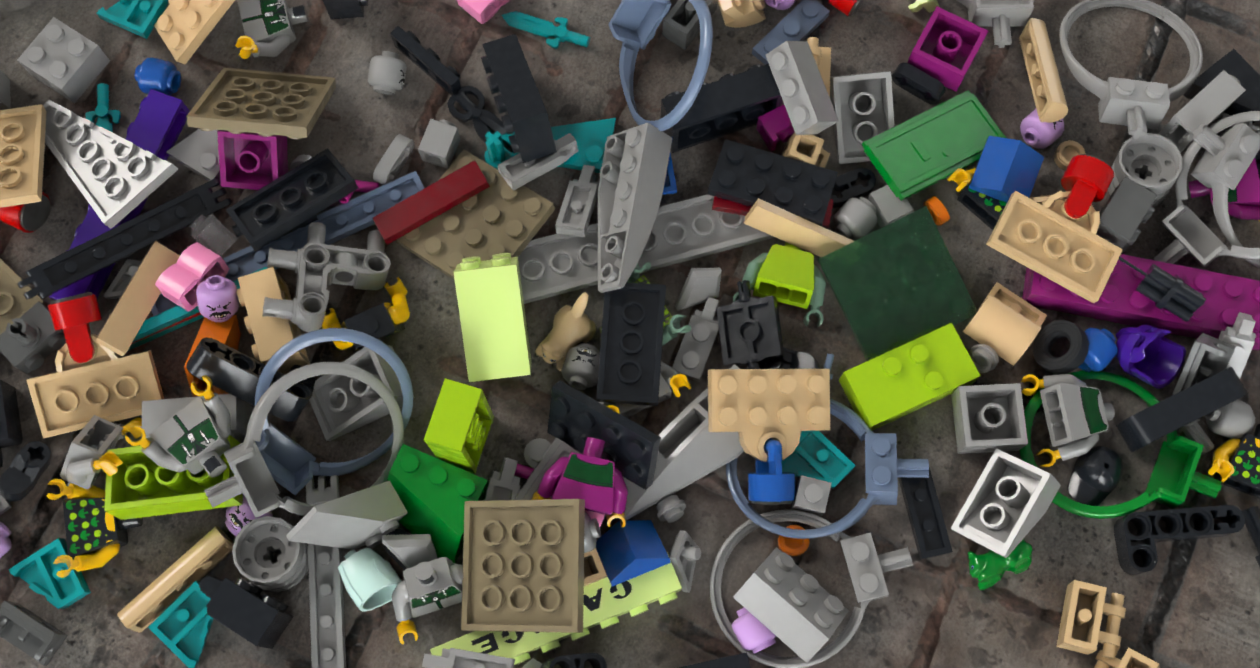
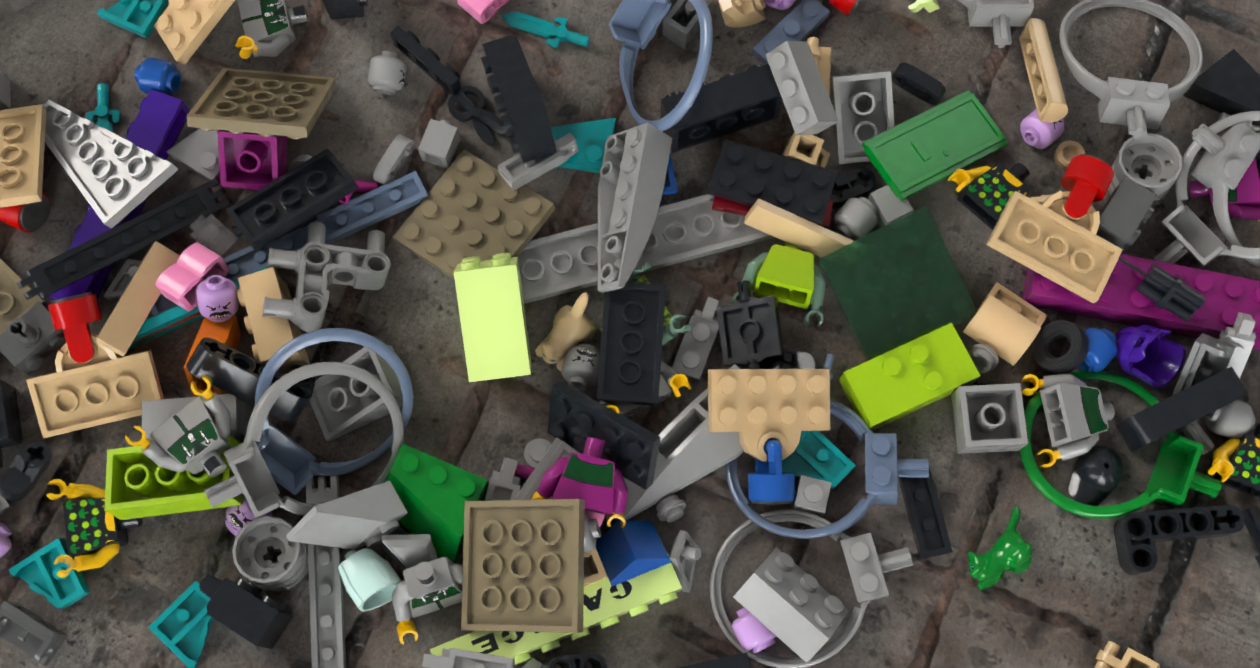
light grey brick [17,17,110,104] -> none
light grey torso [60,415,142,489] -> none
tan brick [117,526,234,633] -> none
torso [322,277,410,353] -> none
dark red tile [372,160,490,245] -> none
lime brick [424,378,494,474] -> none
teal piece [484,131,519,170] -> none
light grey hinge [555,165,599,237] -> none
light grey piece [675,267,722,311] -> none
magenta brick [756,104,795,152] -> none
orange tile [778,525,810,557] -> none
magenta brick [907,6,988,92] -> none
orange tile [923,196,950,226] -> none
light grey slope [951,448,1061,558] -> none
blue slope [969,136,1044,203] -> none
tan brick [1056,580,1126,659] -> none
light grey slope [1158,70,1246,153] -> none

